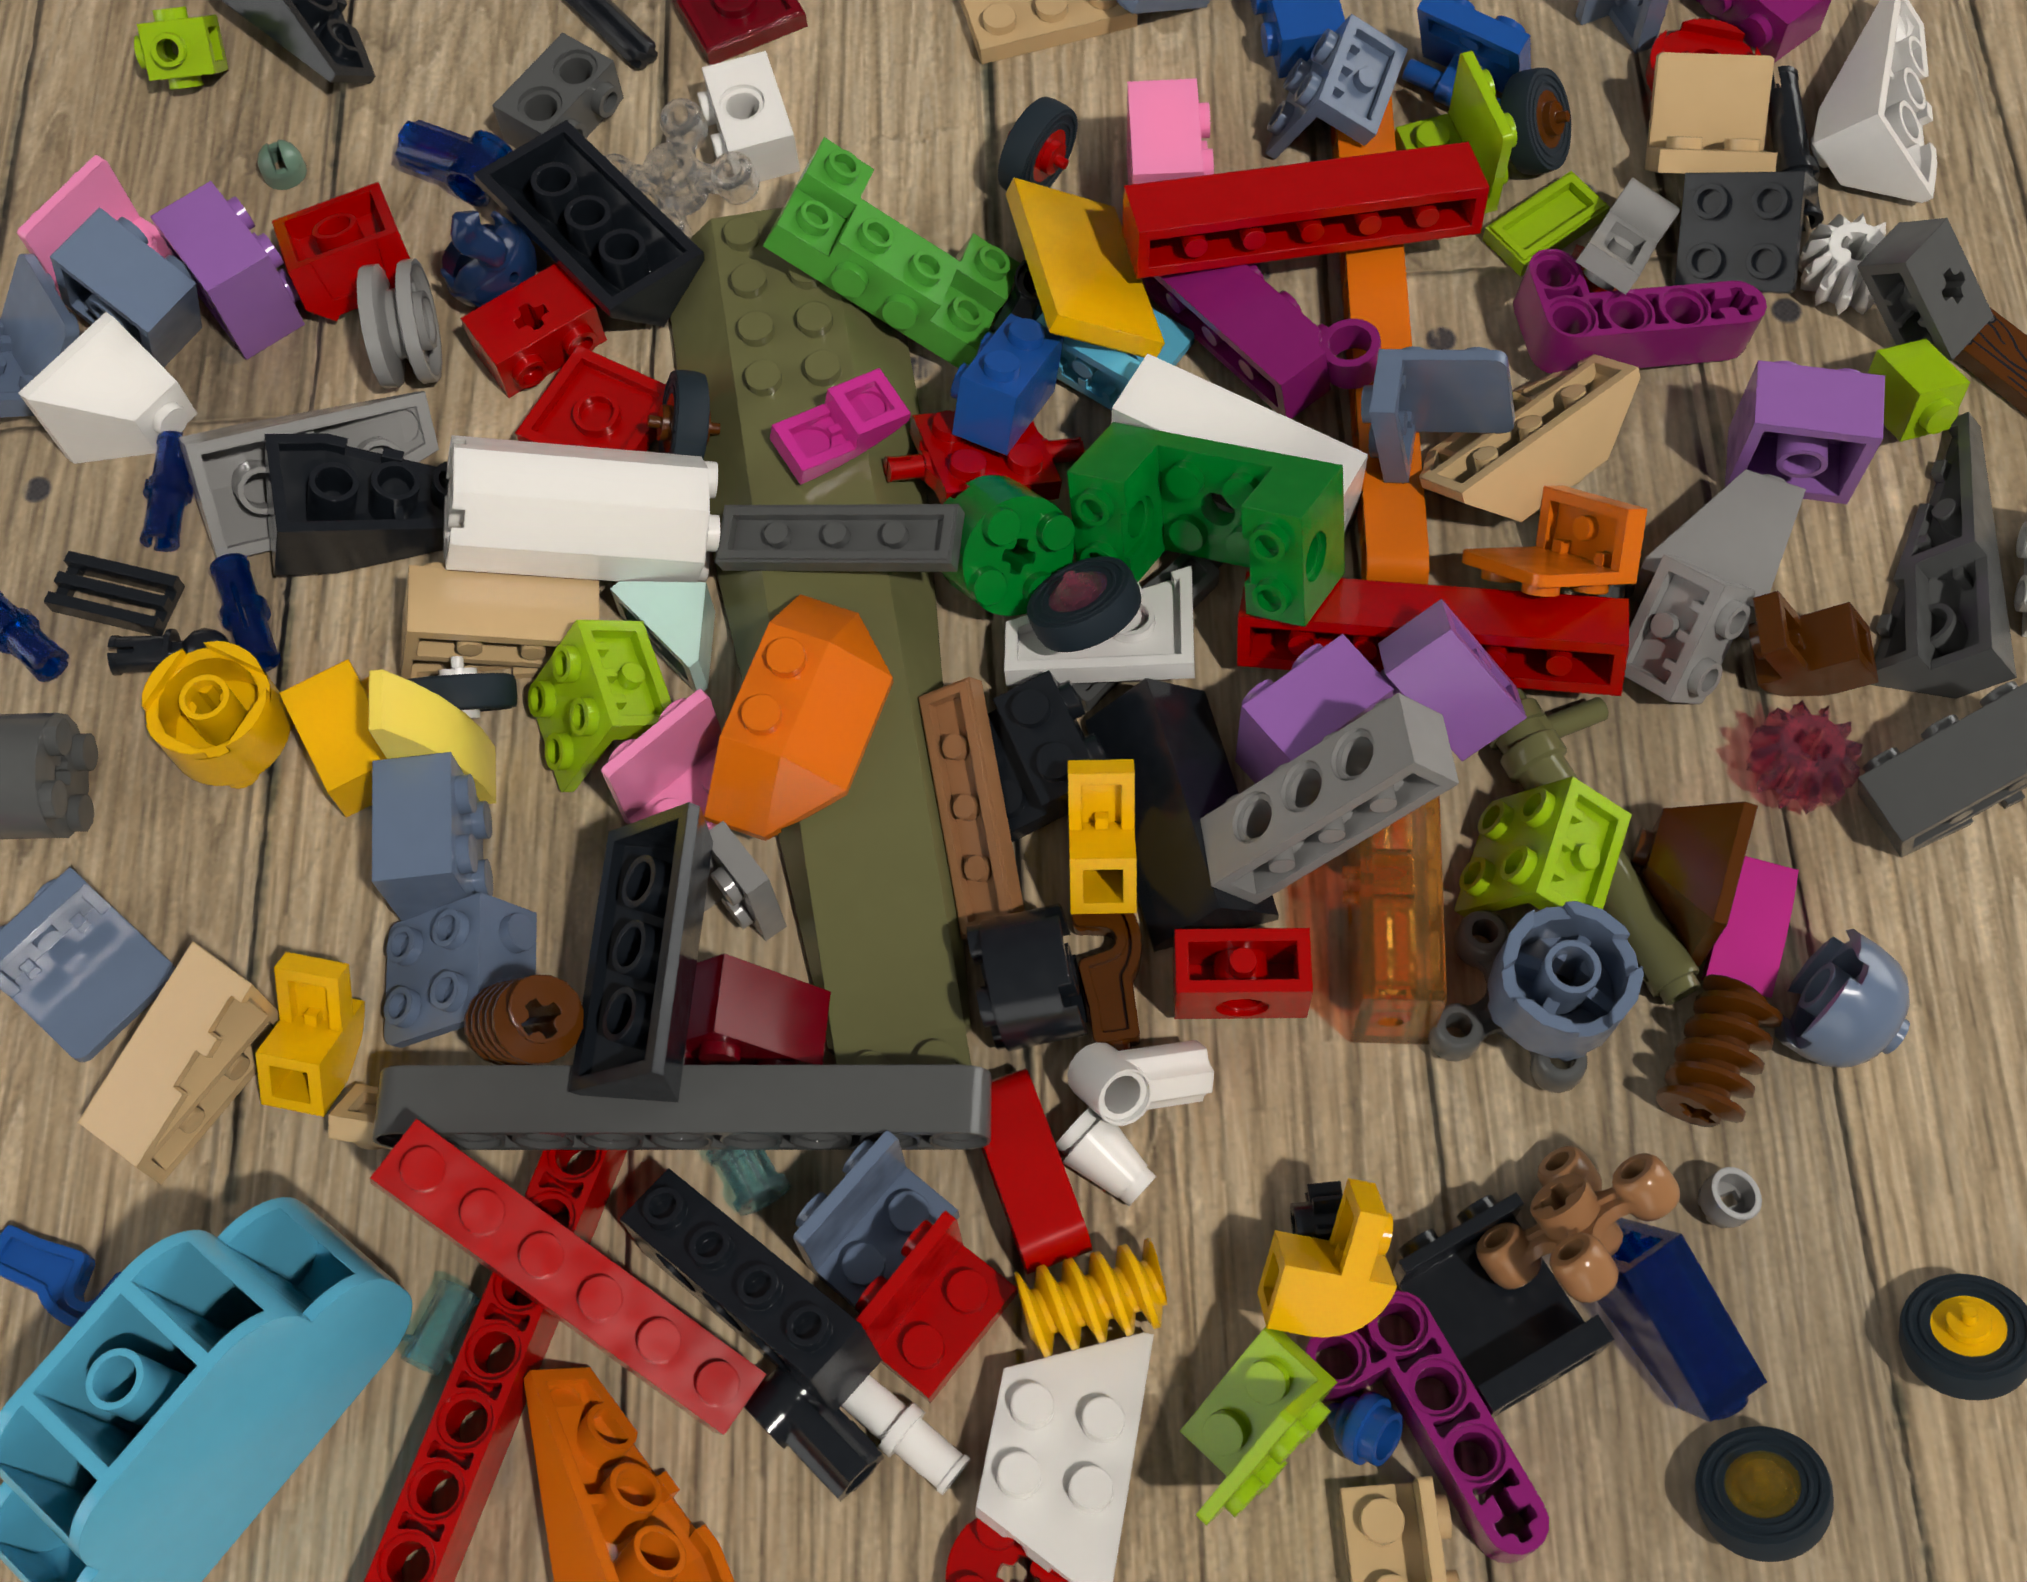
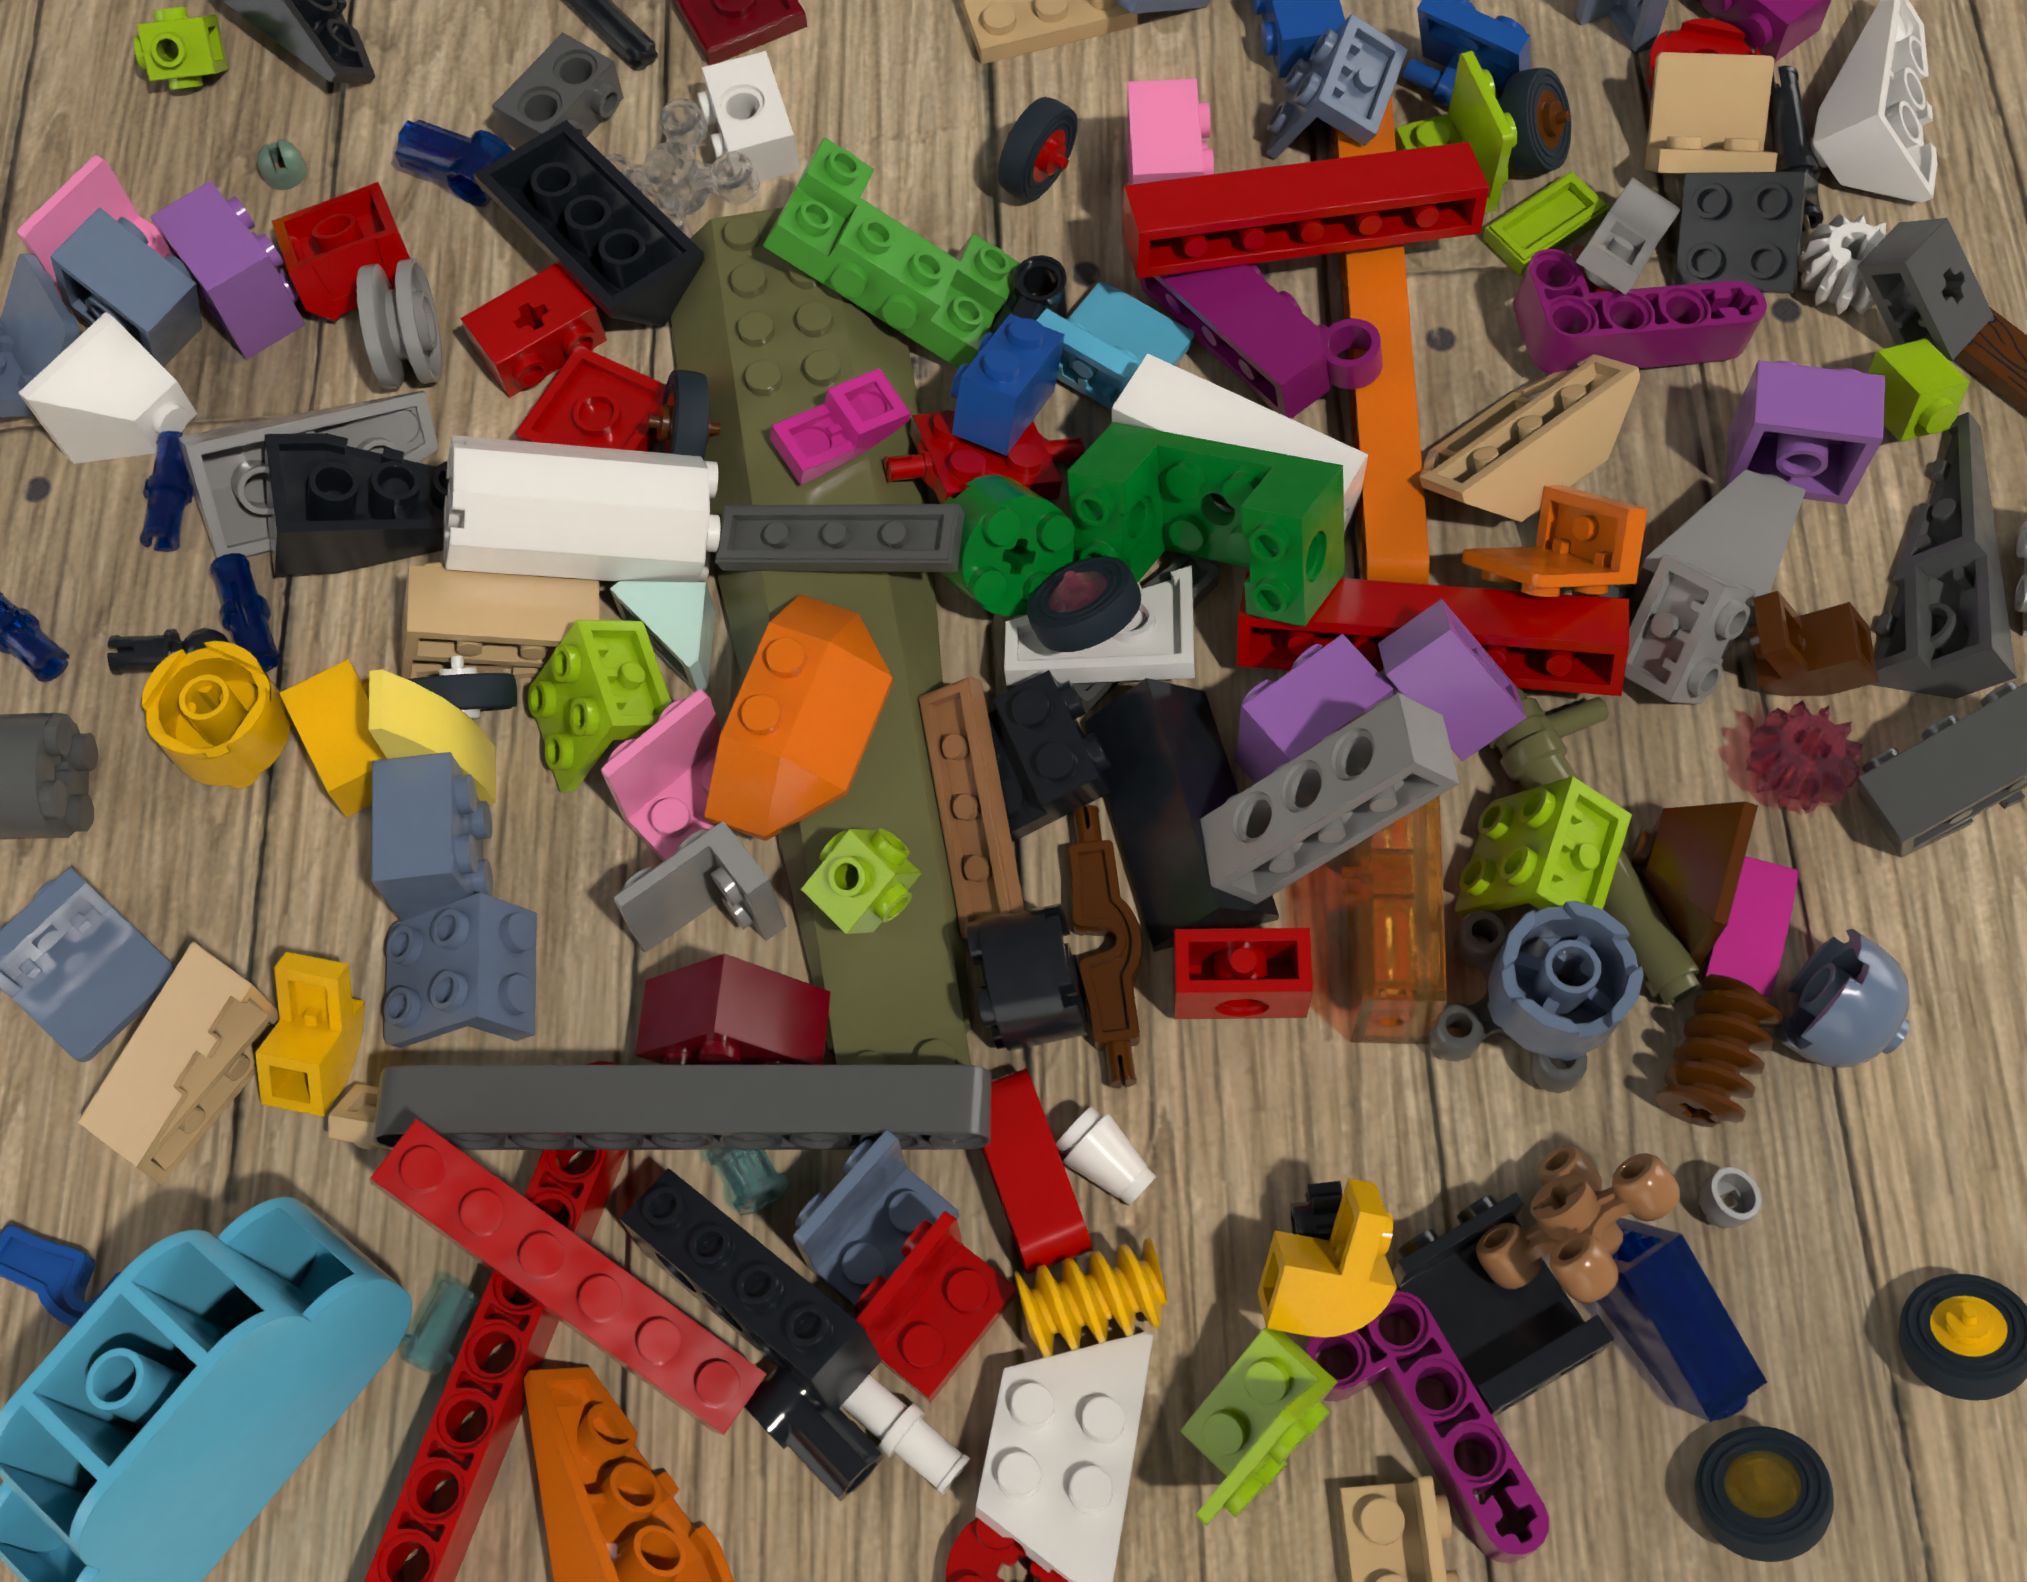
black tile [44,551,185,635] -> none
dark blue piece [440,210,537,309] -> none
reddish brown piece [464,975,584,1065] -> none
black slope [569,802,713,1102] -> none
yellow tile [1005,177,1165,358] -> none
white piece [1067,1040,1214,1126] -> none
yellow brick [1068,759,1137,914] -> none
blue plate [1327,1392,1404,1467] -> none
sand blue bracket [1361,346,1515,483] -> none
none -> lime brick [801,828,922,934]

